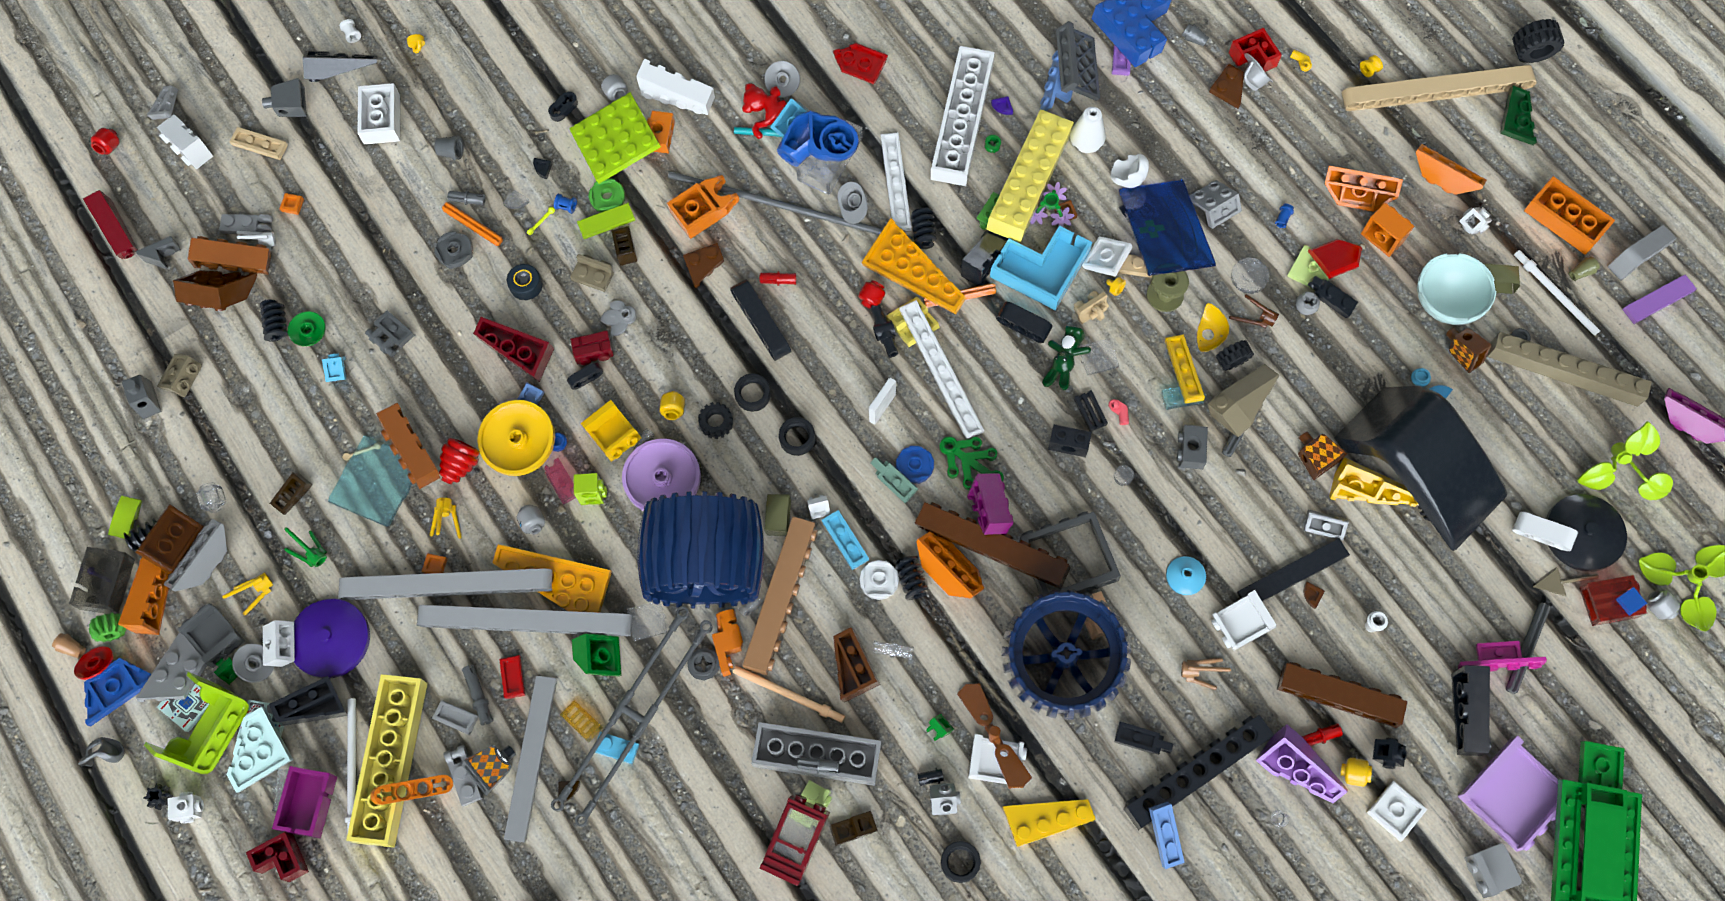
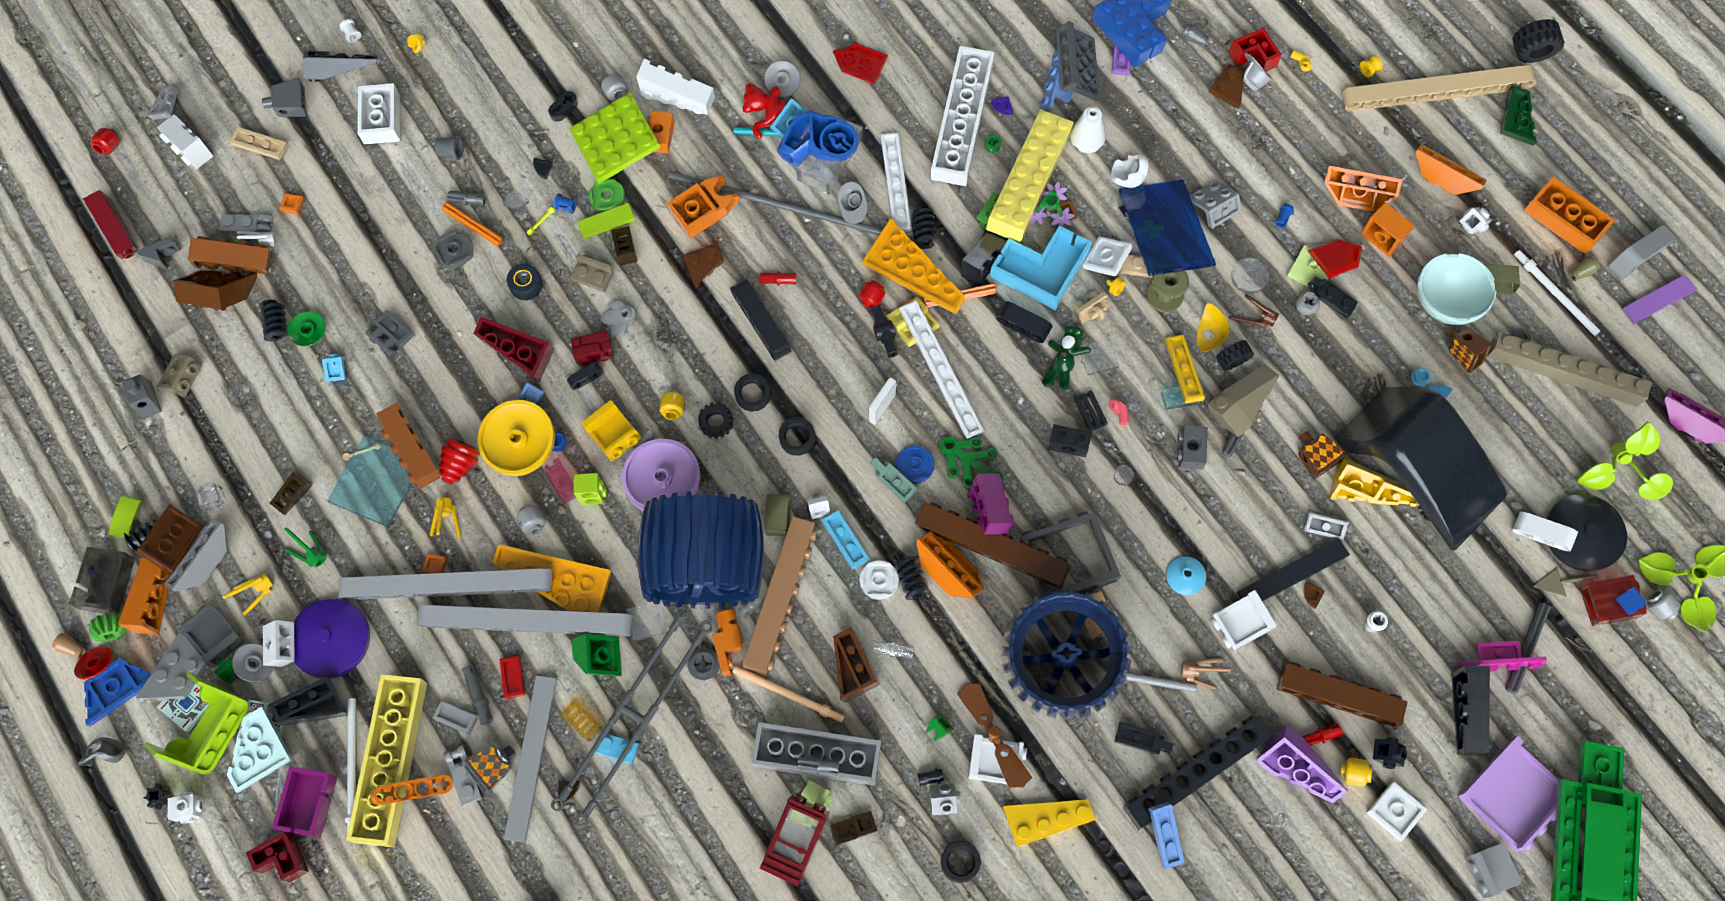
none -> light grey bar [1124,672,1197,692]

